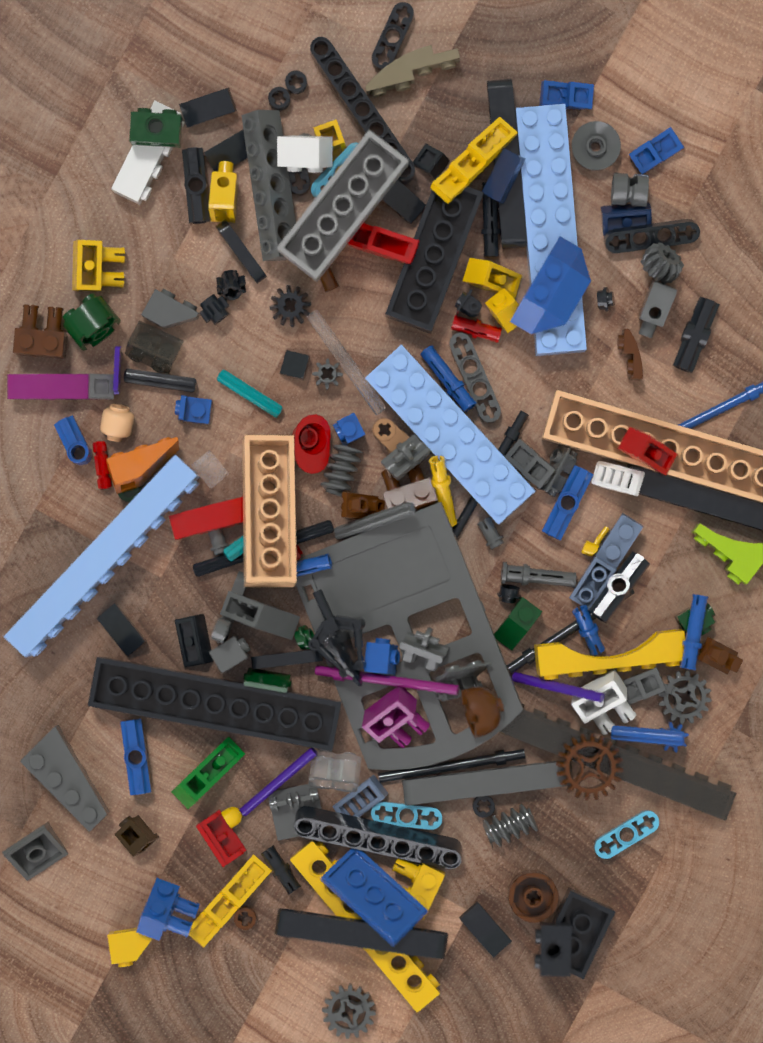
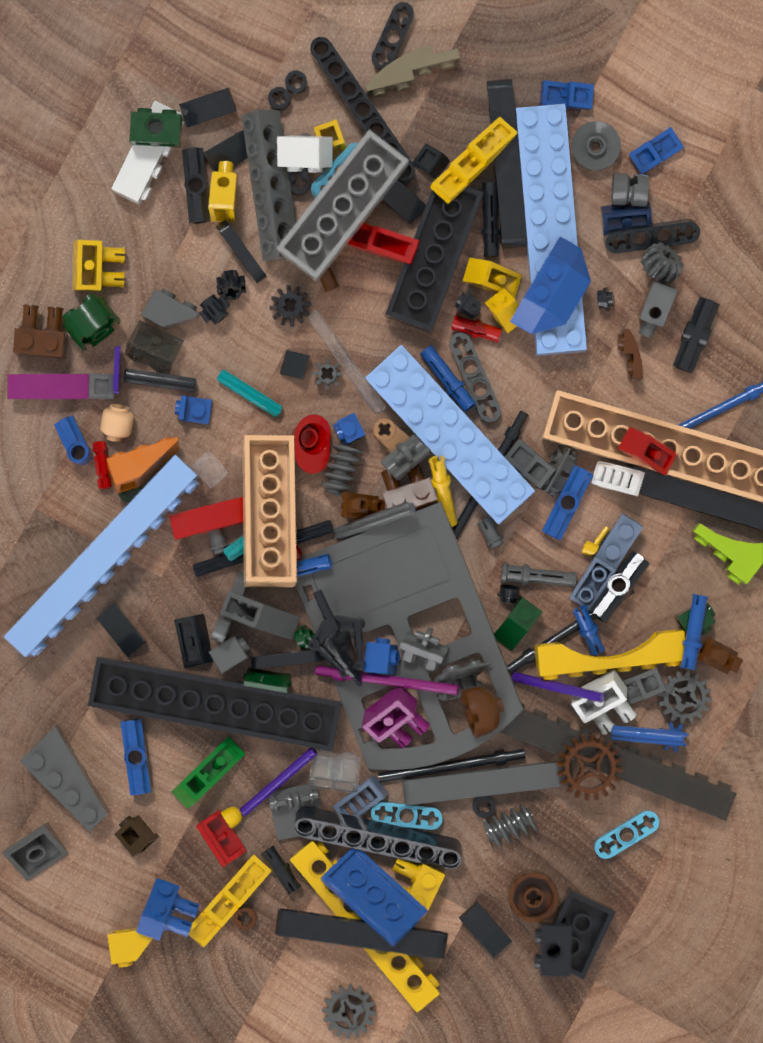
dark blue slope [482,148,525,203] -> none

